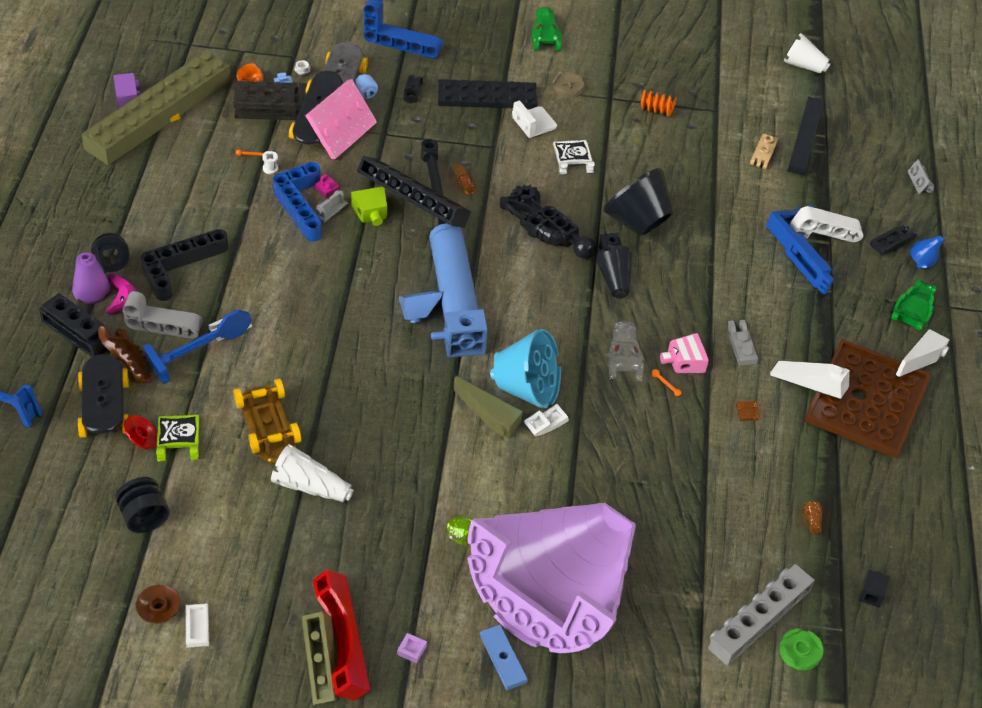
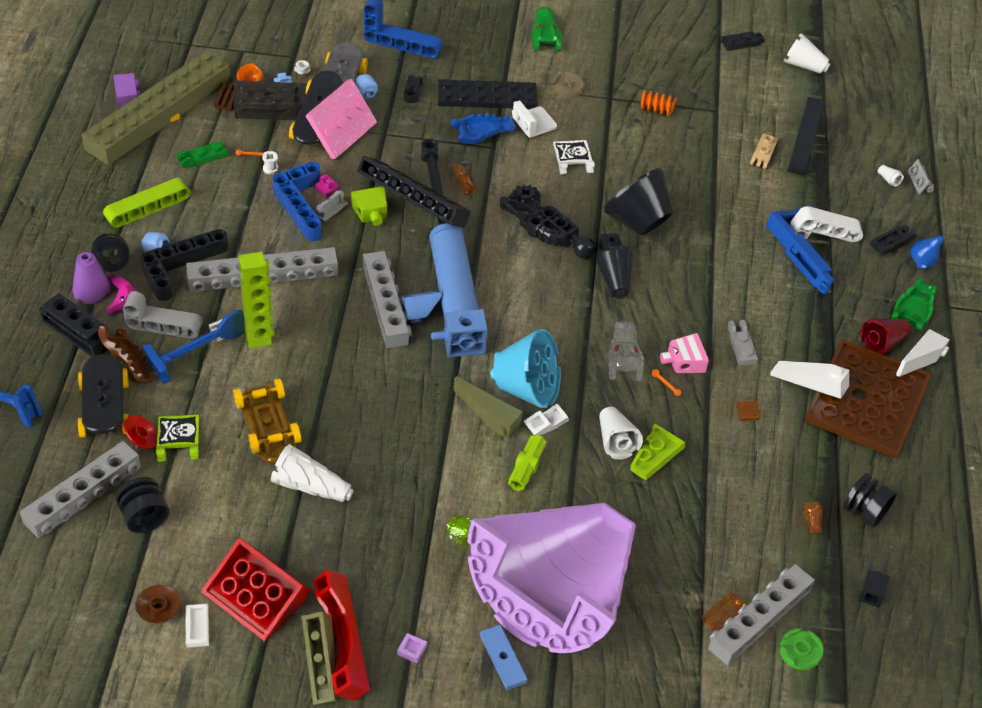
none -> light grey brick [20,441,141,539]
none -> lime beam [103,178,191,228]
none -> light blue head [141,232,170,252]
none -> green hinge [176,141,228,168]
none -> light grey brick [186,247,338,292]
none -> red slope [200,538,312,641]
none -> reddish brown tile [215,82,240,110]
none -> lime brick [238,252,274,349]
none -> light grey brick [363,251,412,348]
none -> blue animal [451,113,516,144]
none -> lime piece [508,434,547,491]
none -> white cone [599,407,643,459]
none -> lime wing [631,424,685,480]
none -> clear orange tile [701,592,745,631]
none -> black hinge [721,31,765,51]
none -> black wheel [843,473,897,528]
none -> dark red cone [860,318,912,355]
none -> white cone [878,165,903,186]

